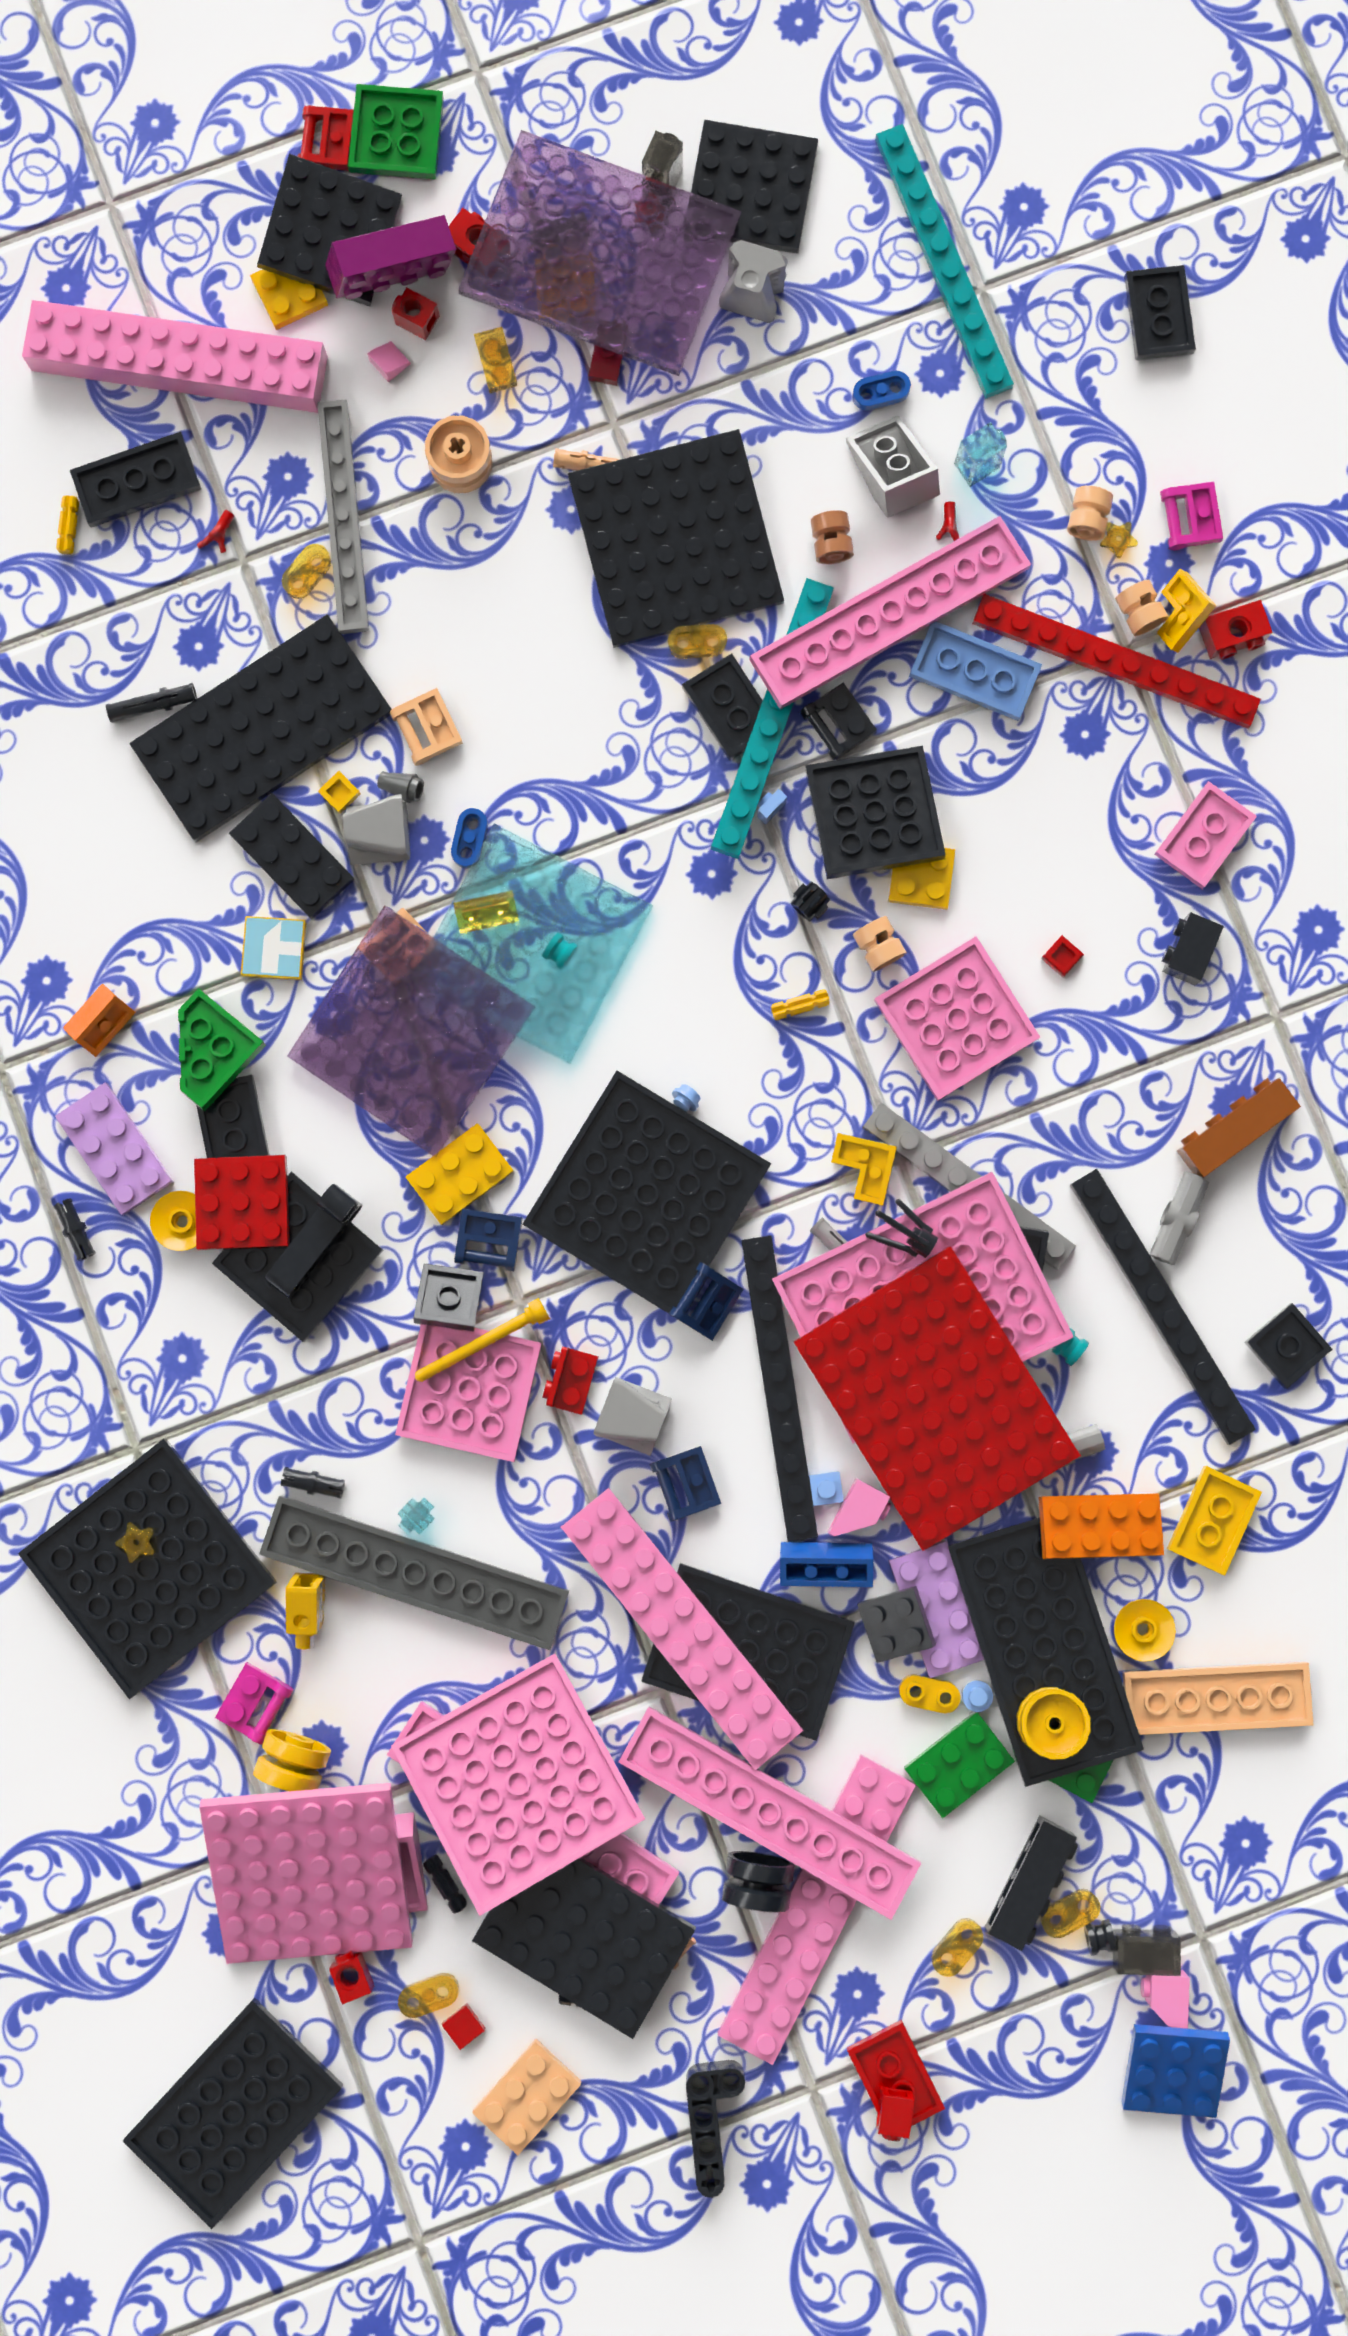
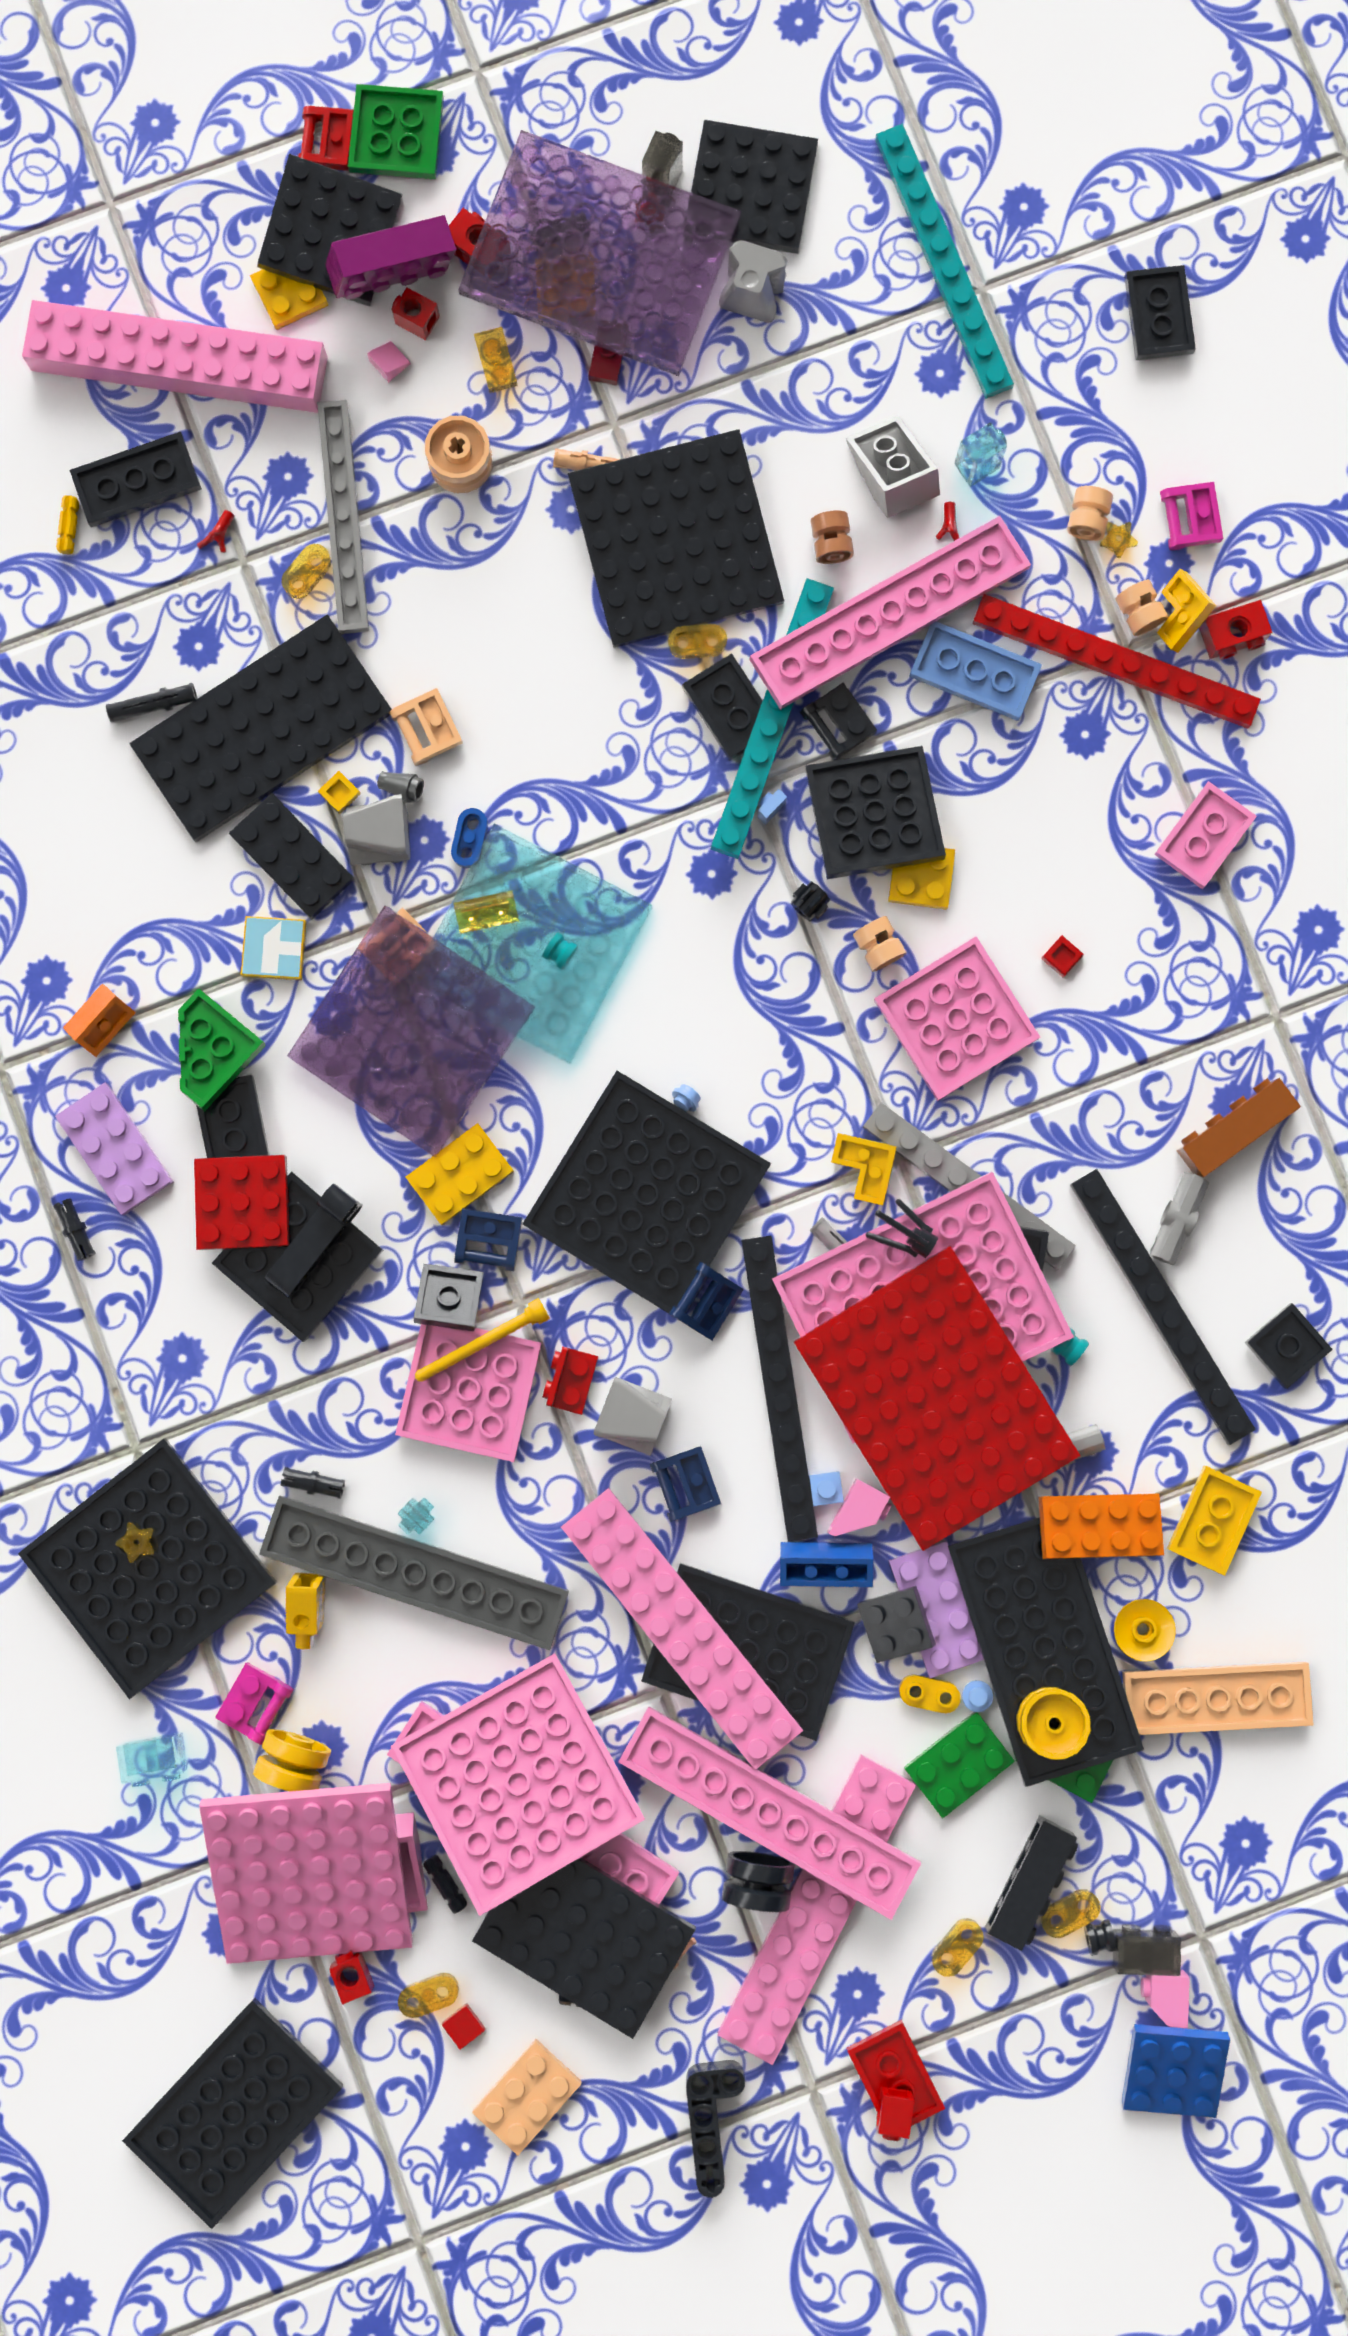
yellow dish [150,1191,196,1251] -> none
yellow axle [771,989,830,1020] -> none
blue plate [852,370,911,411] -> none
black brick [1161,912,1224,986] -> none
none -> clear light blue brick [116,1732,189,1787]

